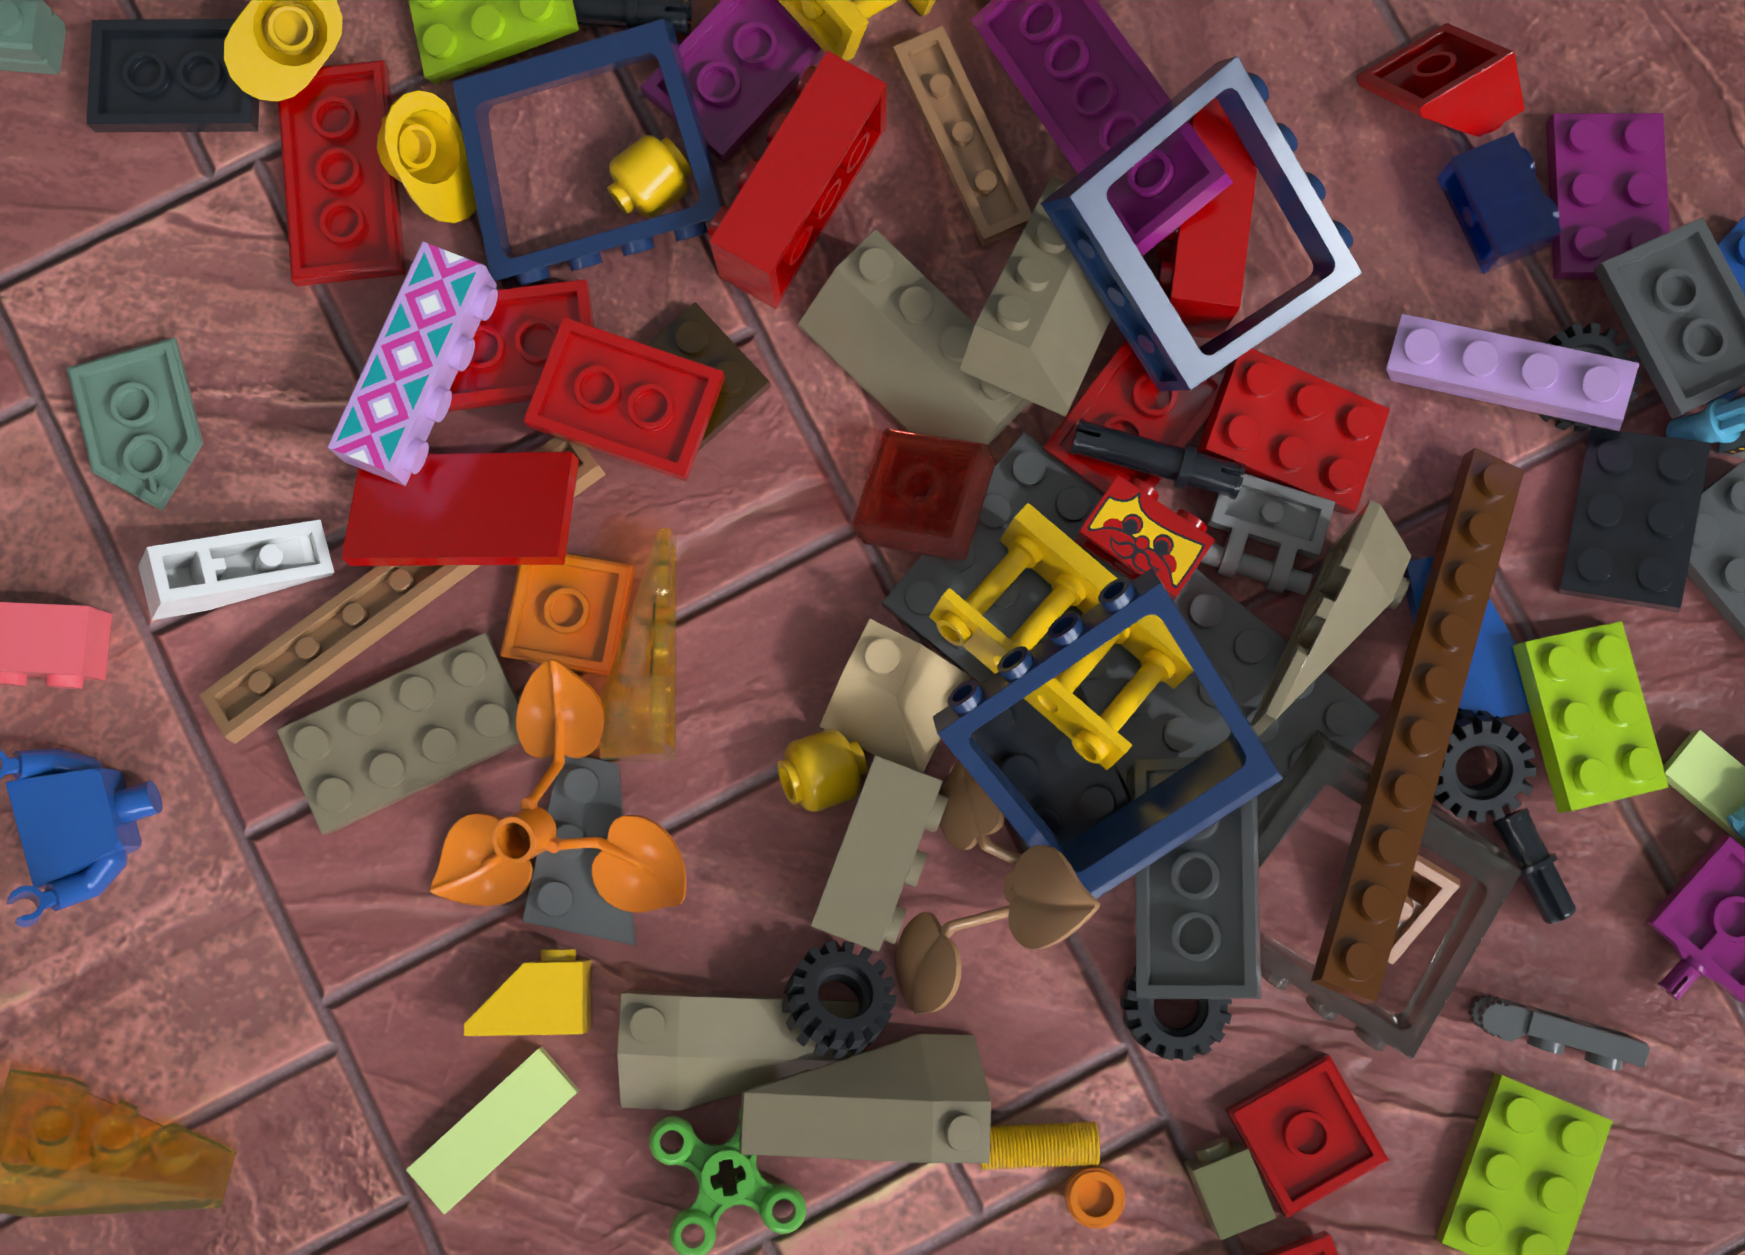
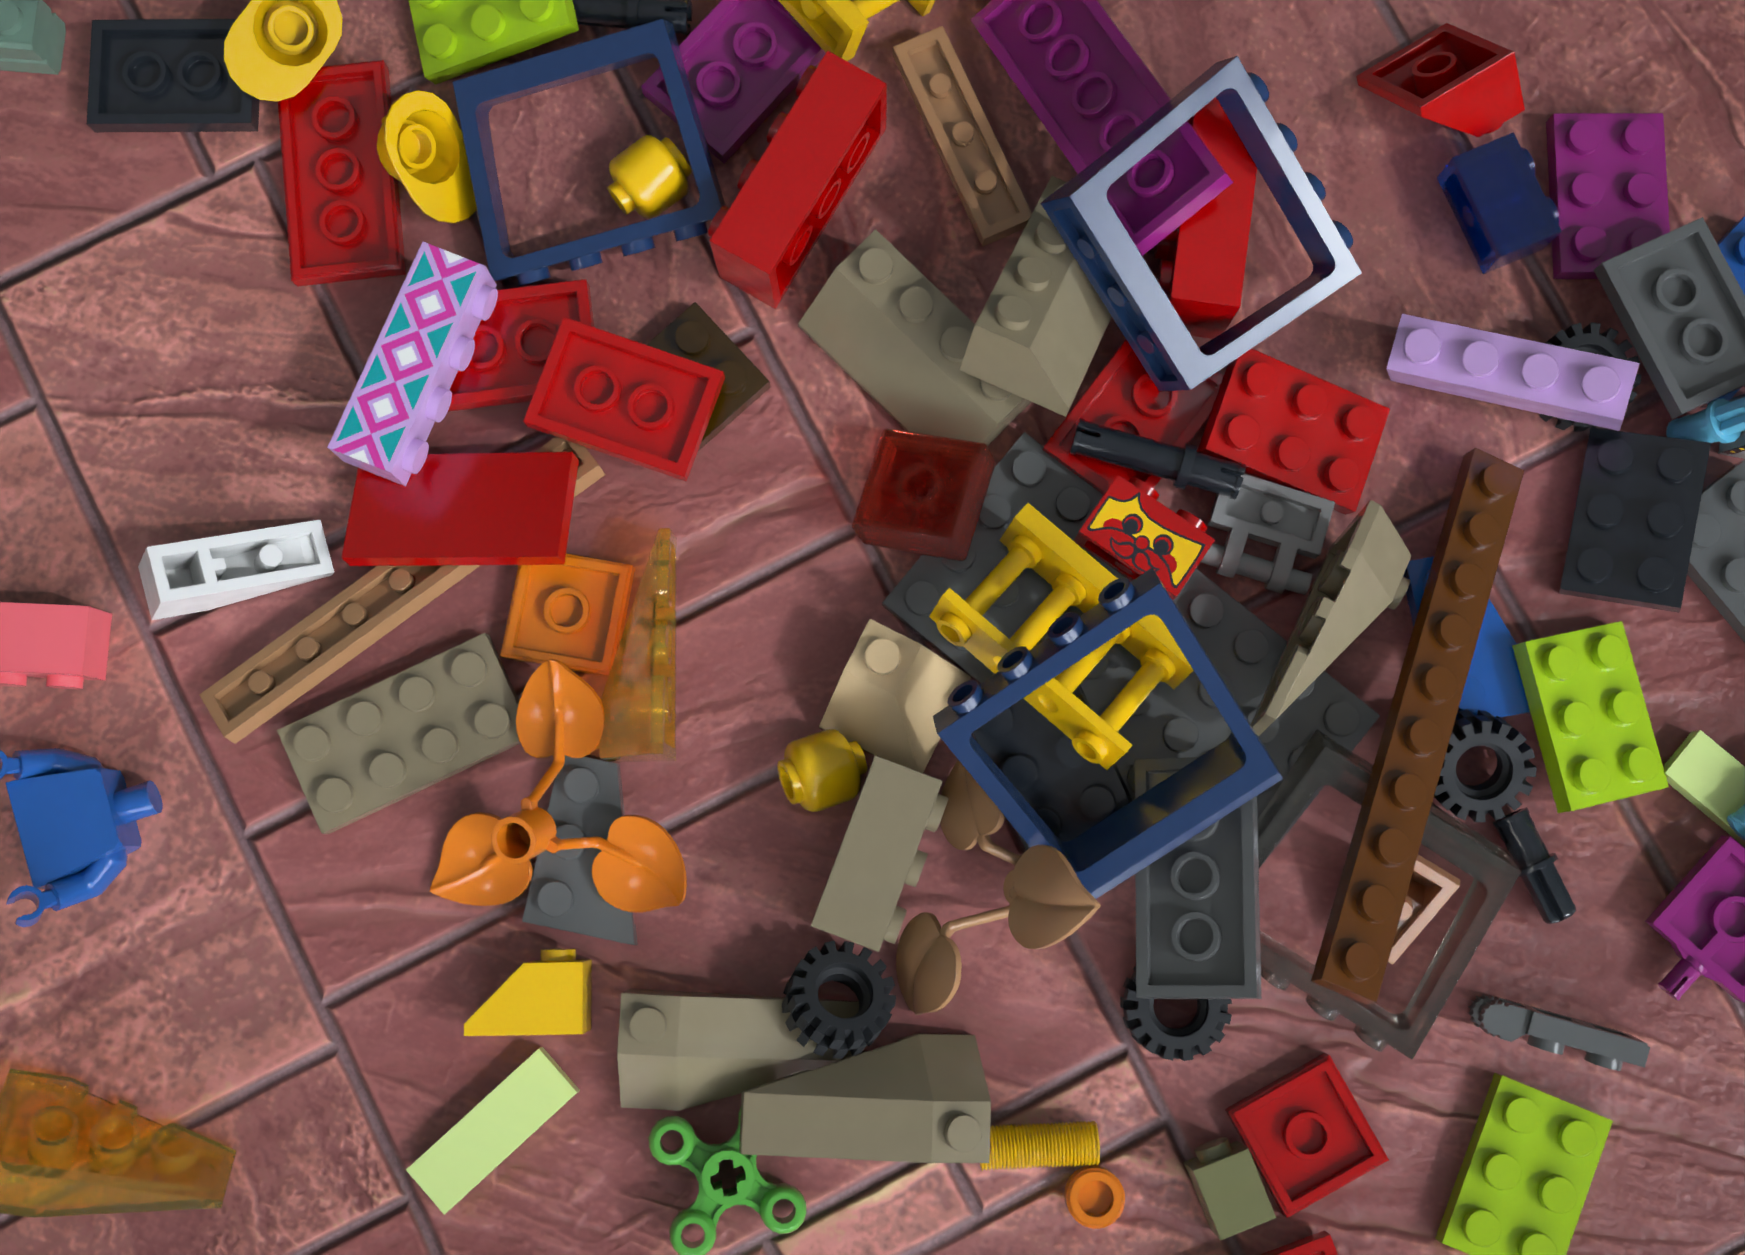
sand green tile [67,337,204,511] -> none

